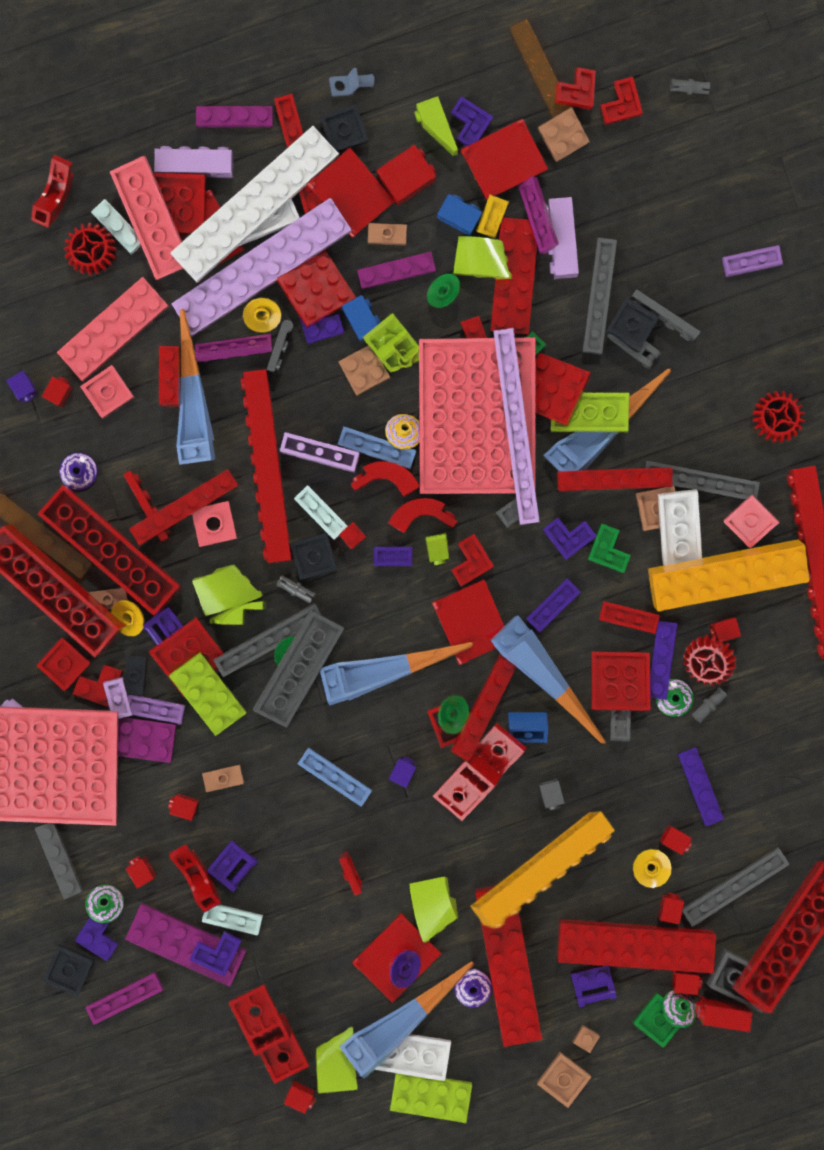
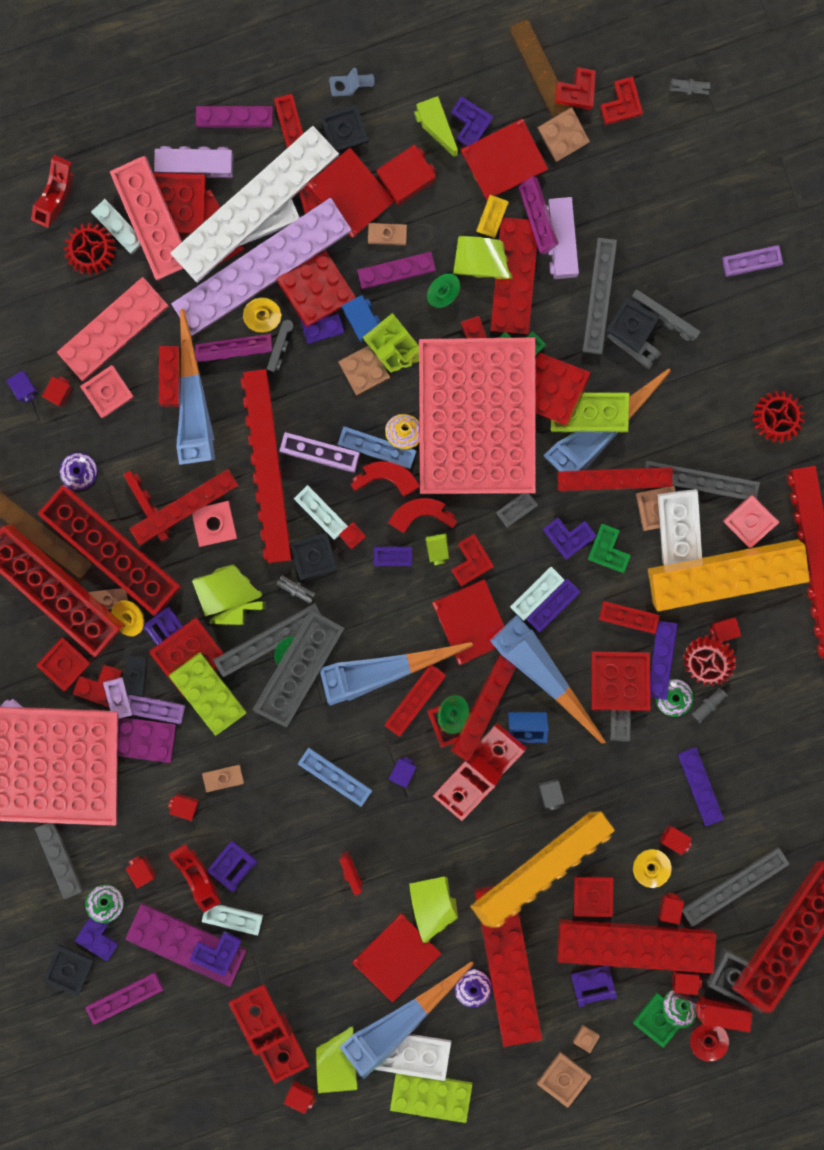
dark purple dish [390,950,421,988] -> none
blue brick [437,194,482,237] -> none
lavender plate [494,328,539,524] -> none
none -> red plate [385,665,446,737]
none -> light aqua plate [510,567,564,621]
none -> red plate [573,876,613,917]
none -> red dish [690,1024,729,1062]

